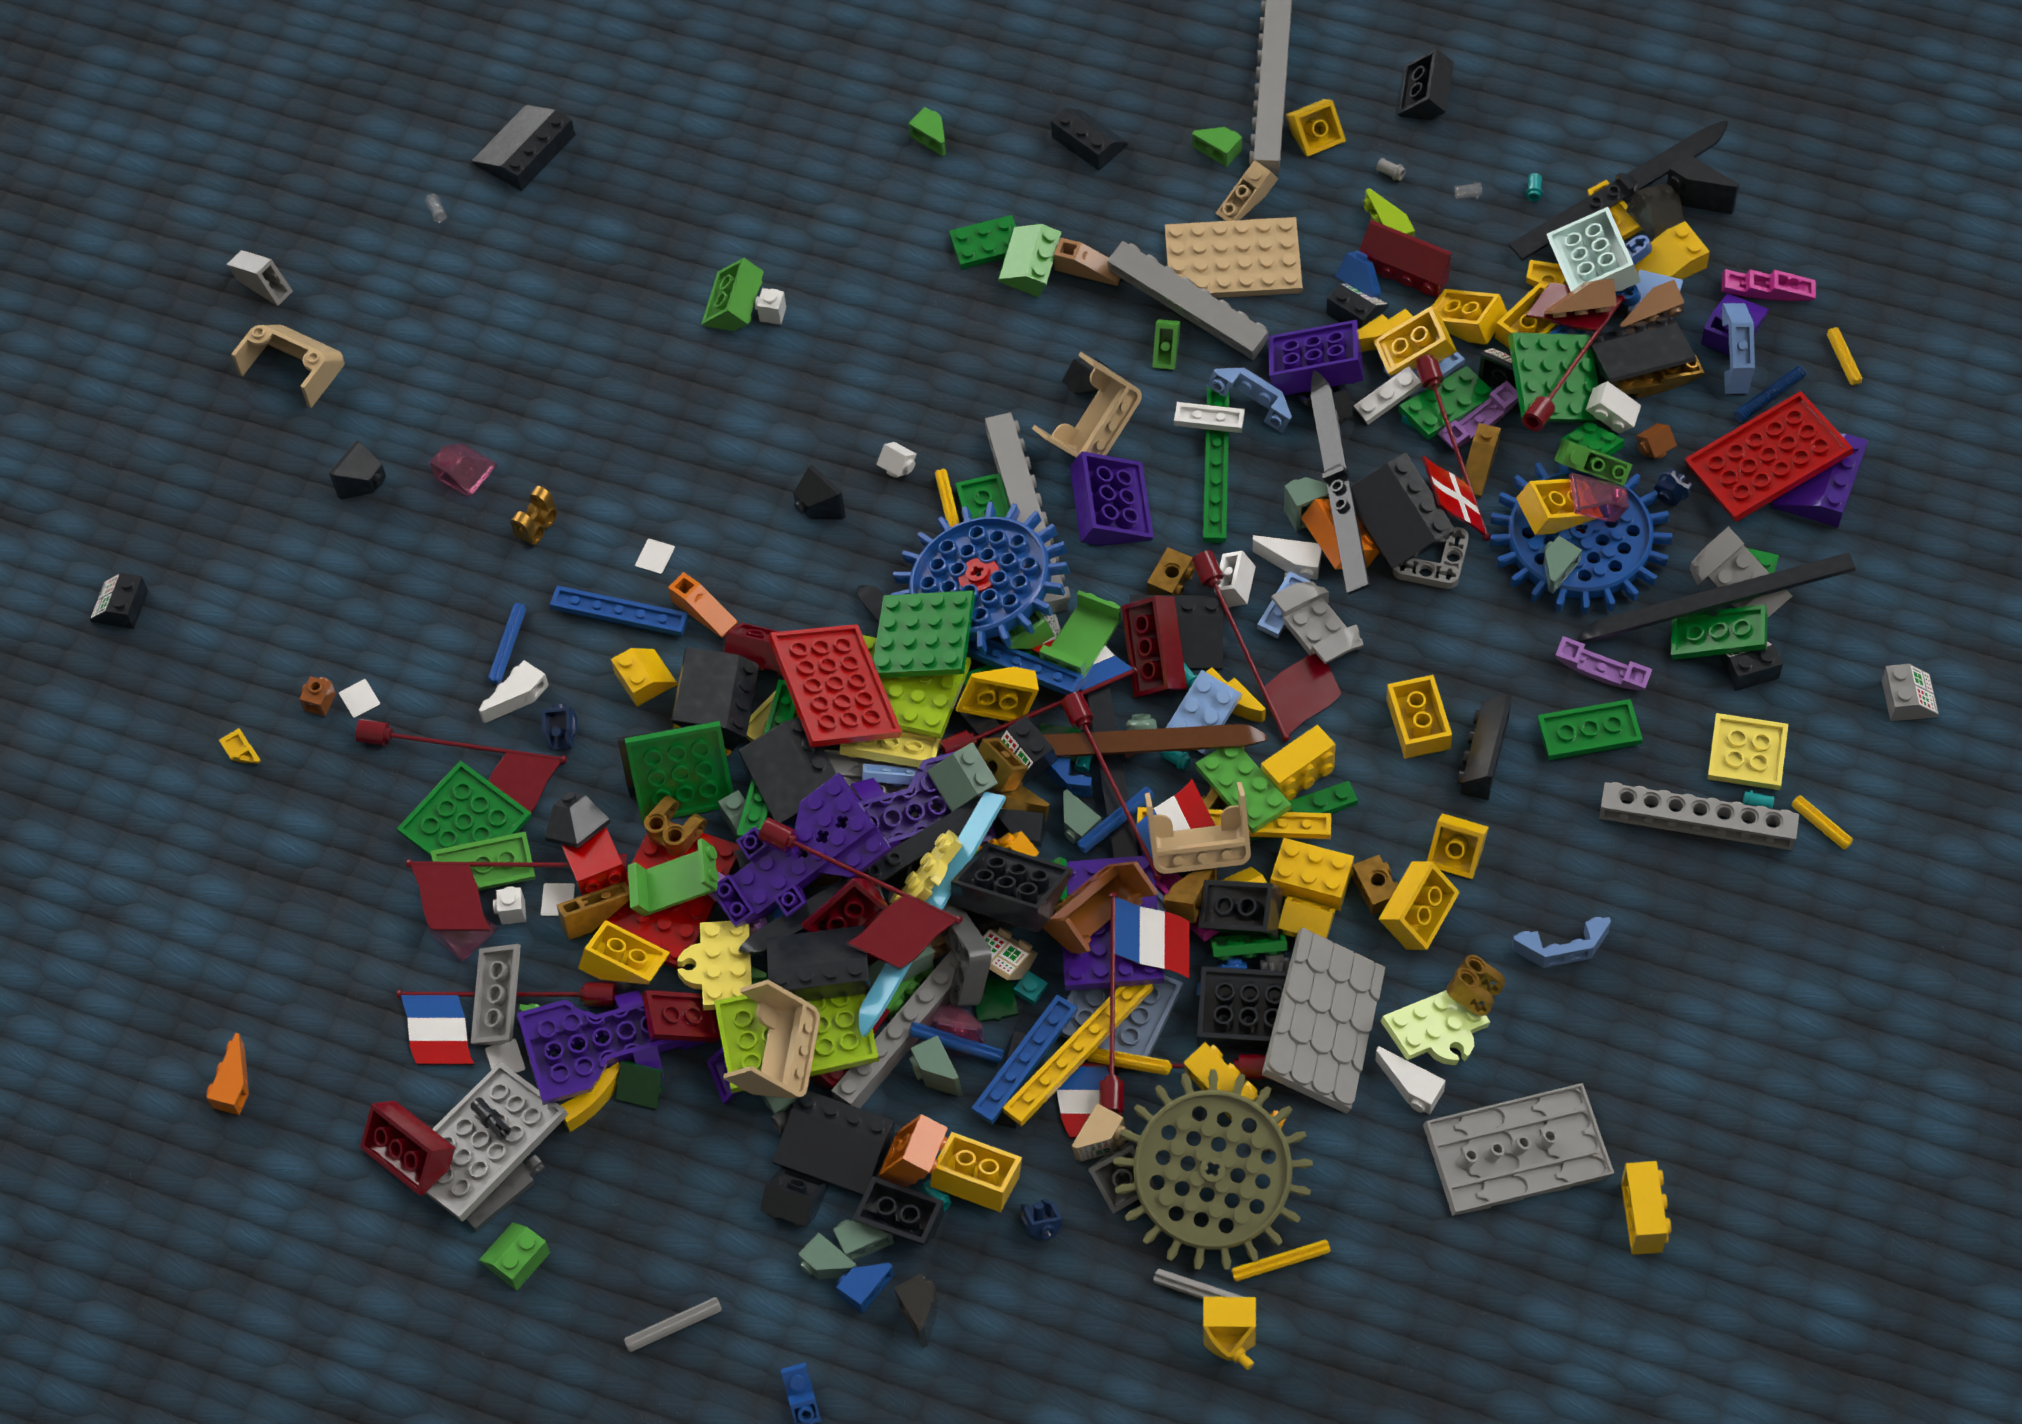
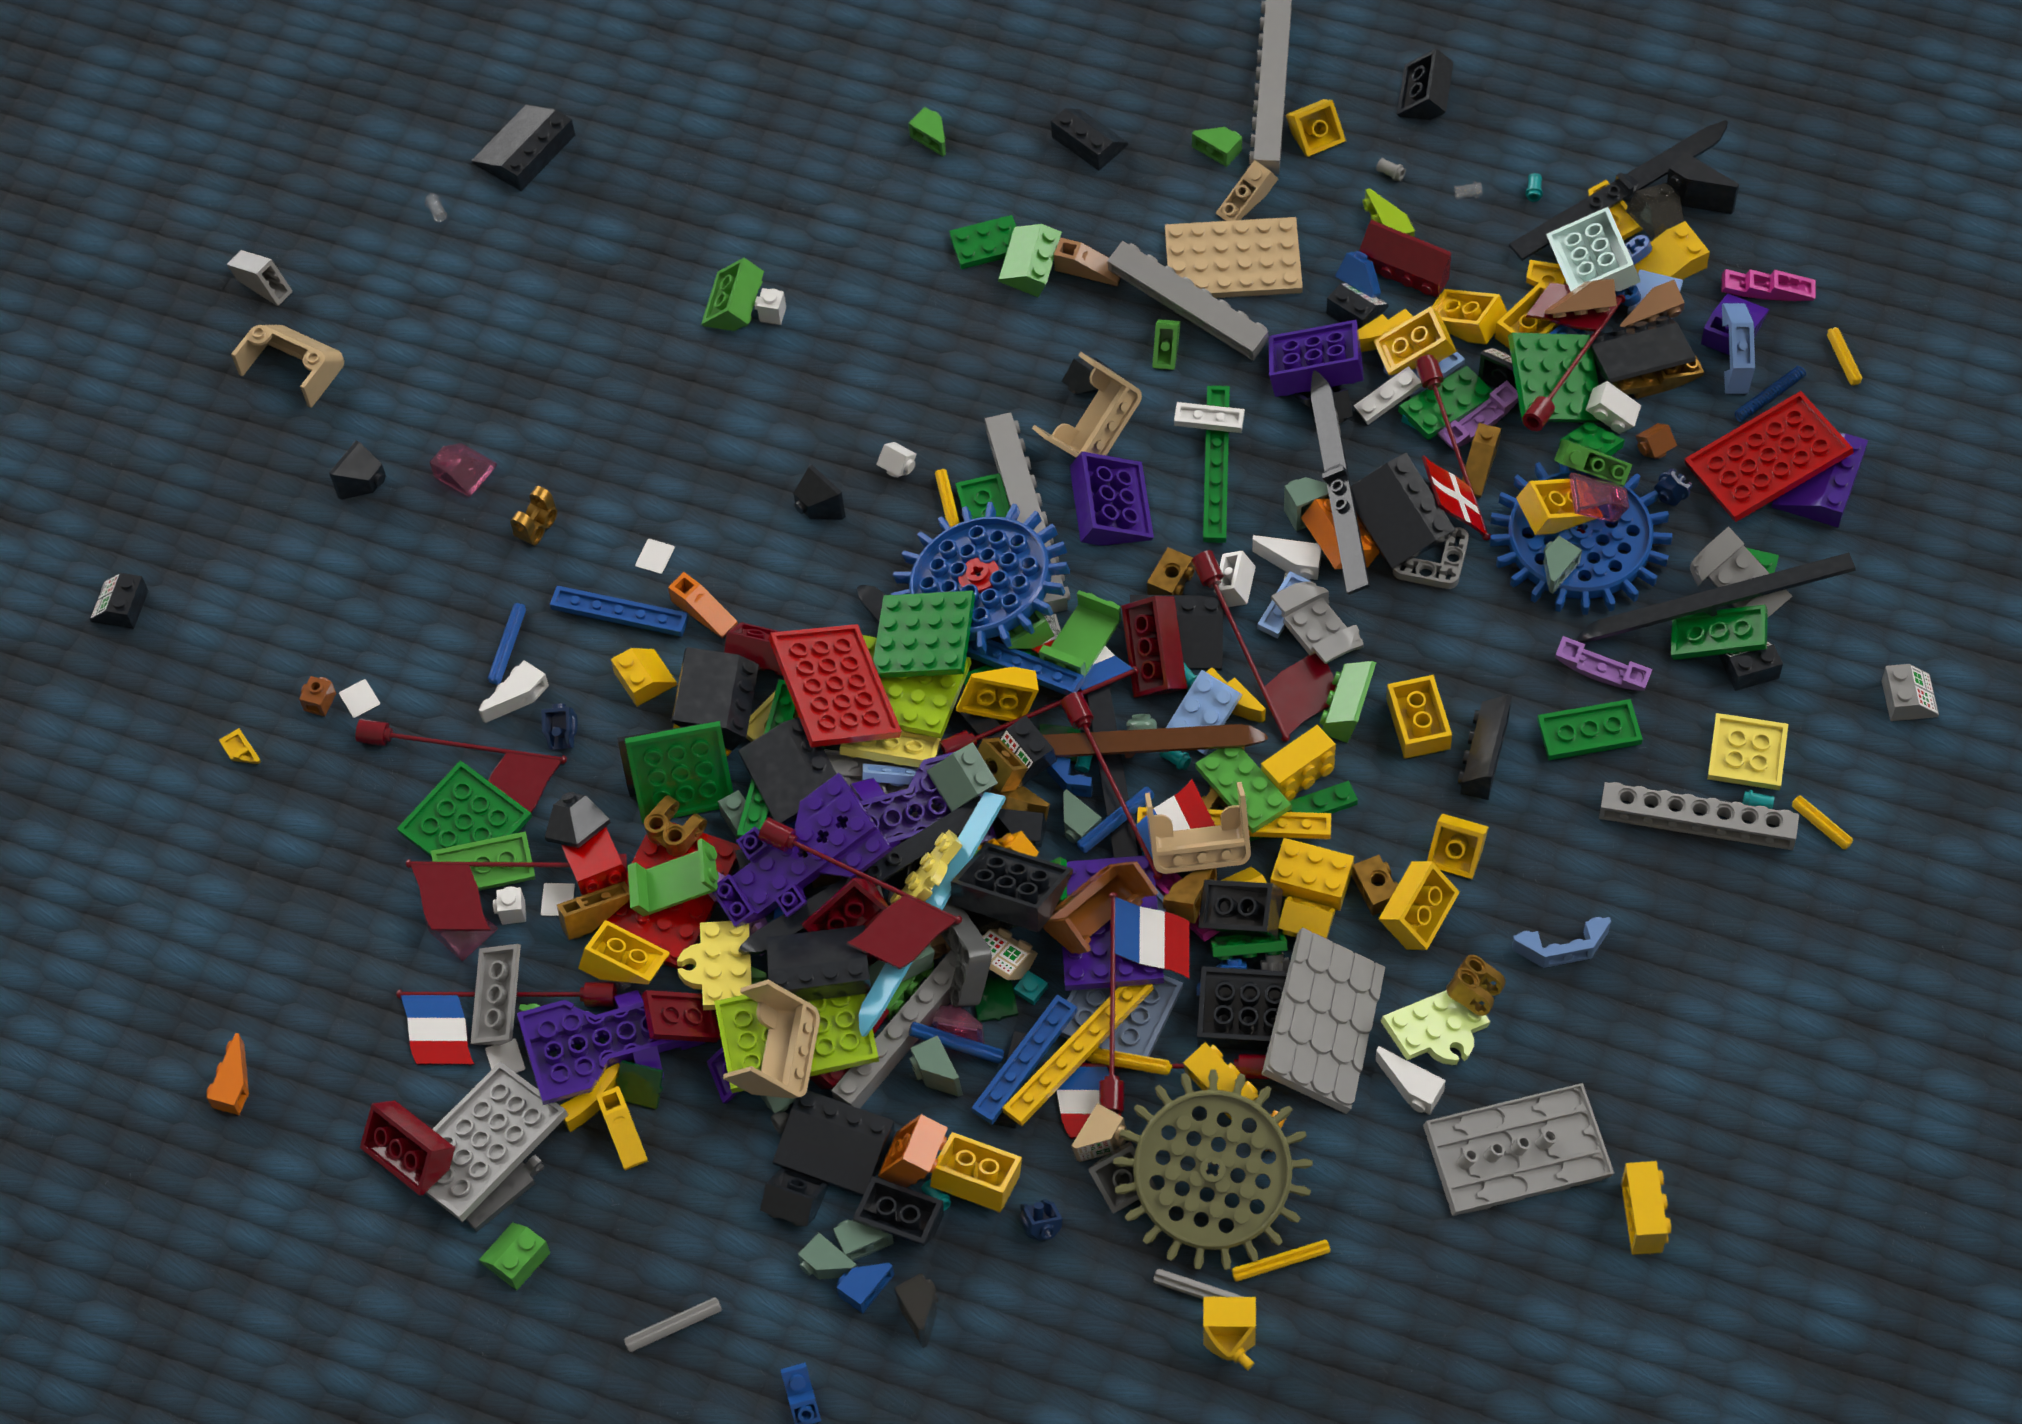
black pin [470,1097,511,1140] -> none
medium blue slope [1206,368,1292,433] -> none
none -> yellow slope [595,1086,648,1170]
none -> slope [1319,661,1376,743]

